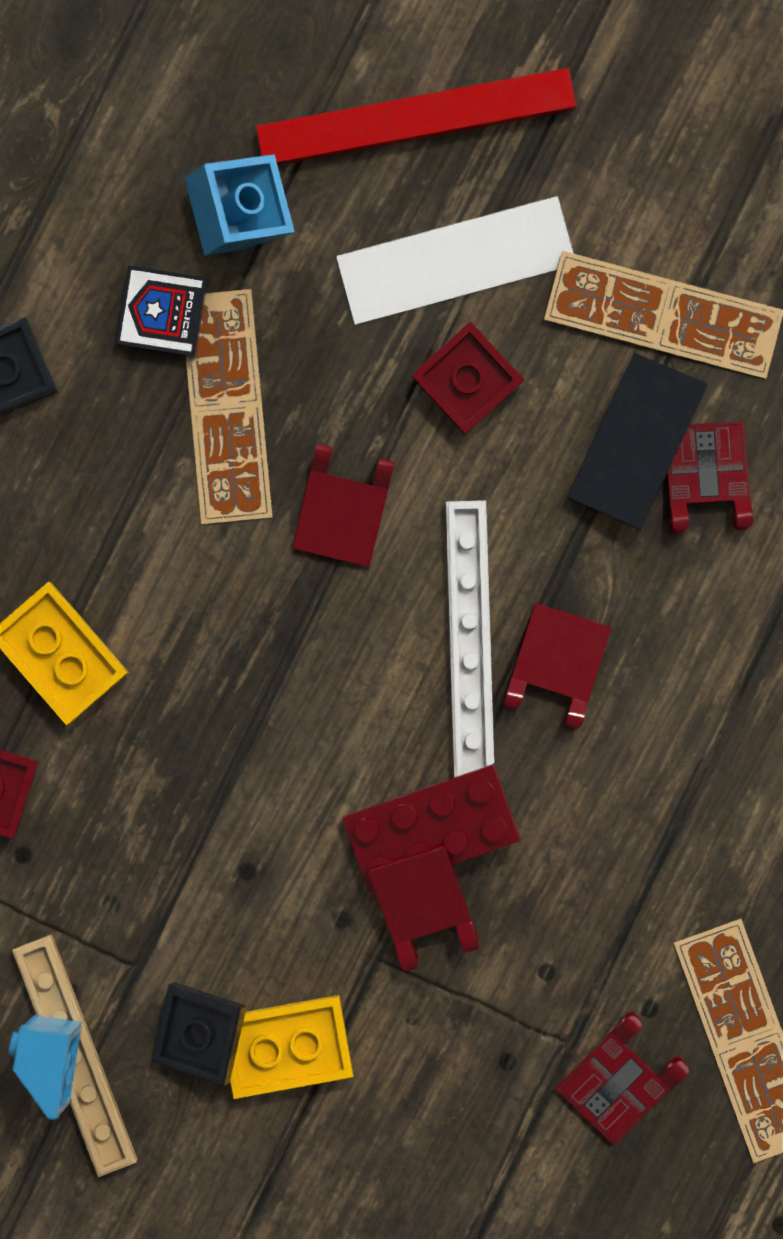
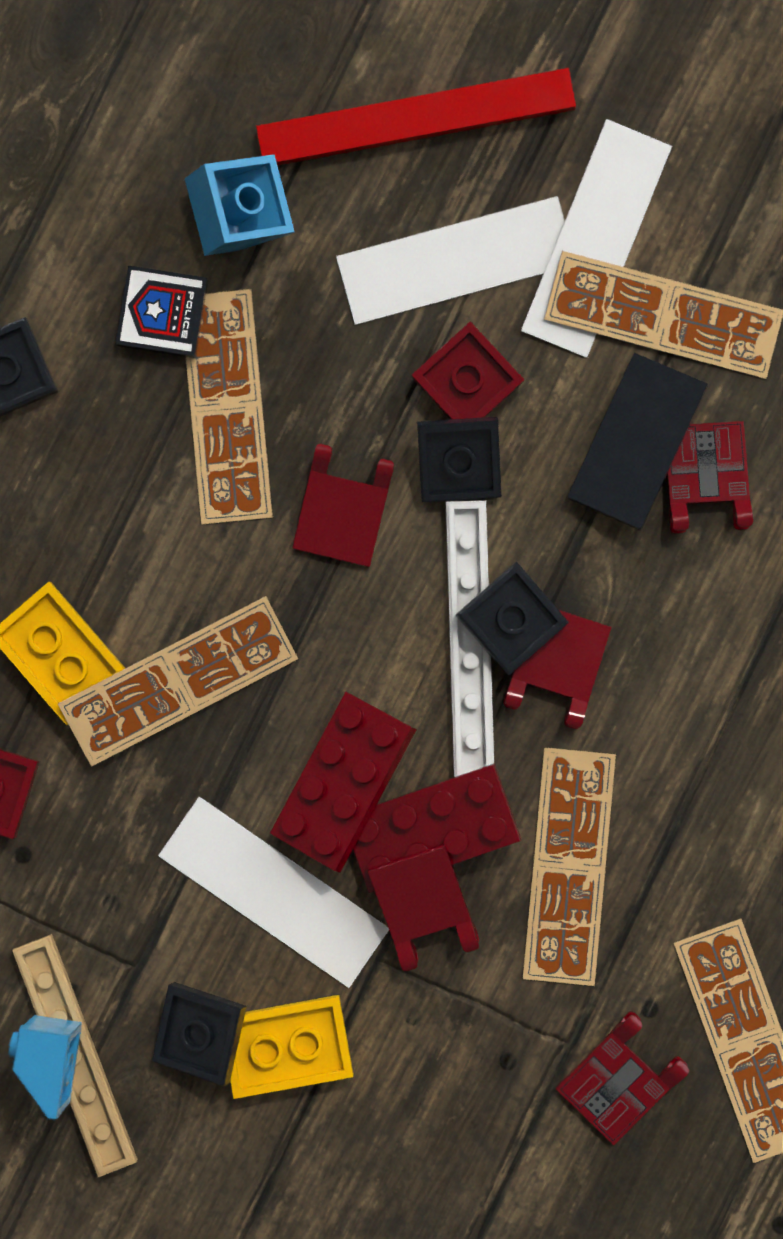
none -> sticker [58,596,298,767]
none -> white sticker [158,797,389,988]
none -> dark red plate [270,692,417,873]
none -> black tile [417,417,502,503]
none -> black tile [455,562,569,675]
none -> white sticker [521,119,672,358]
none -> sticker [523,747,616,986]

